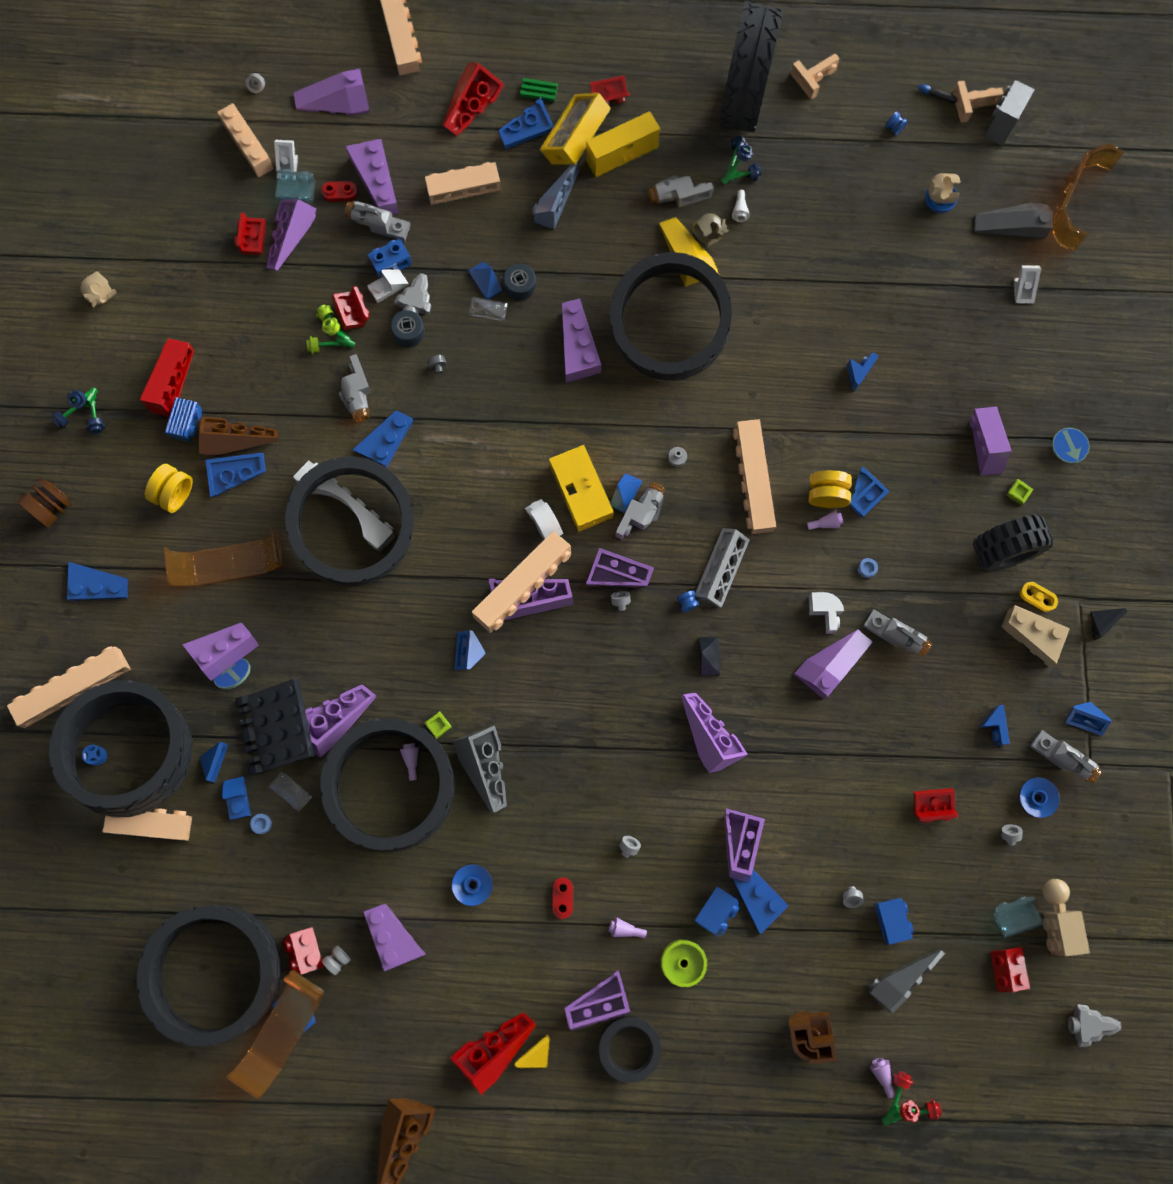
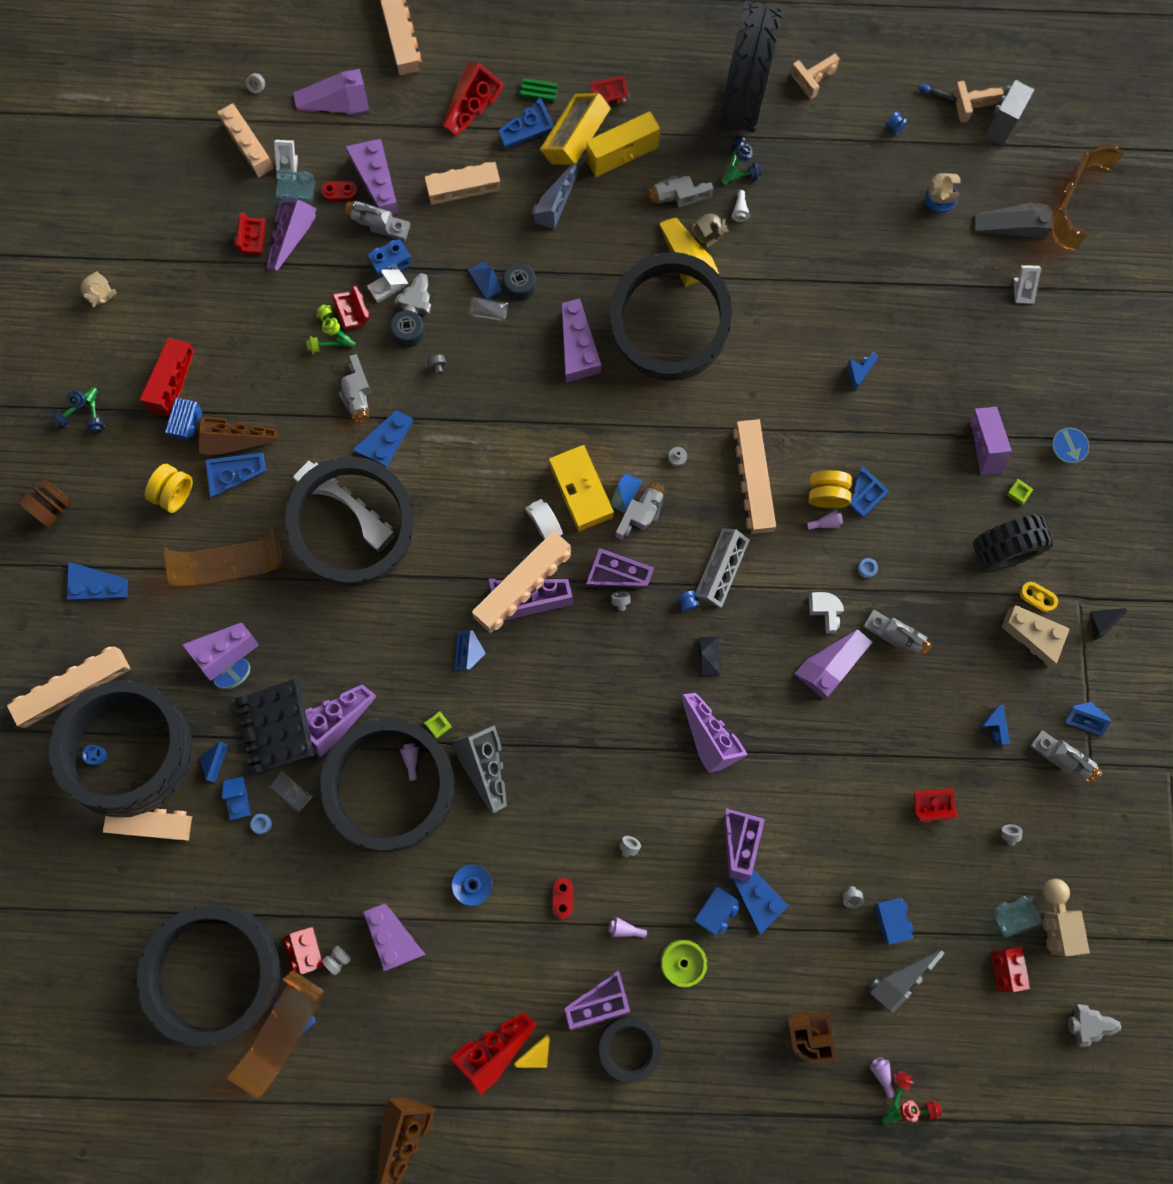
blue dish [1019,778,1060,818] -> none

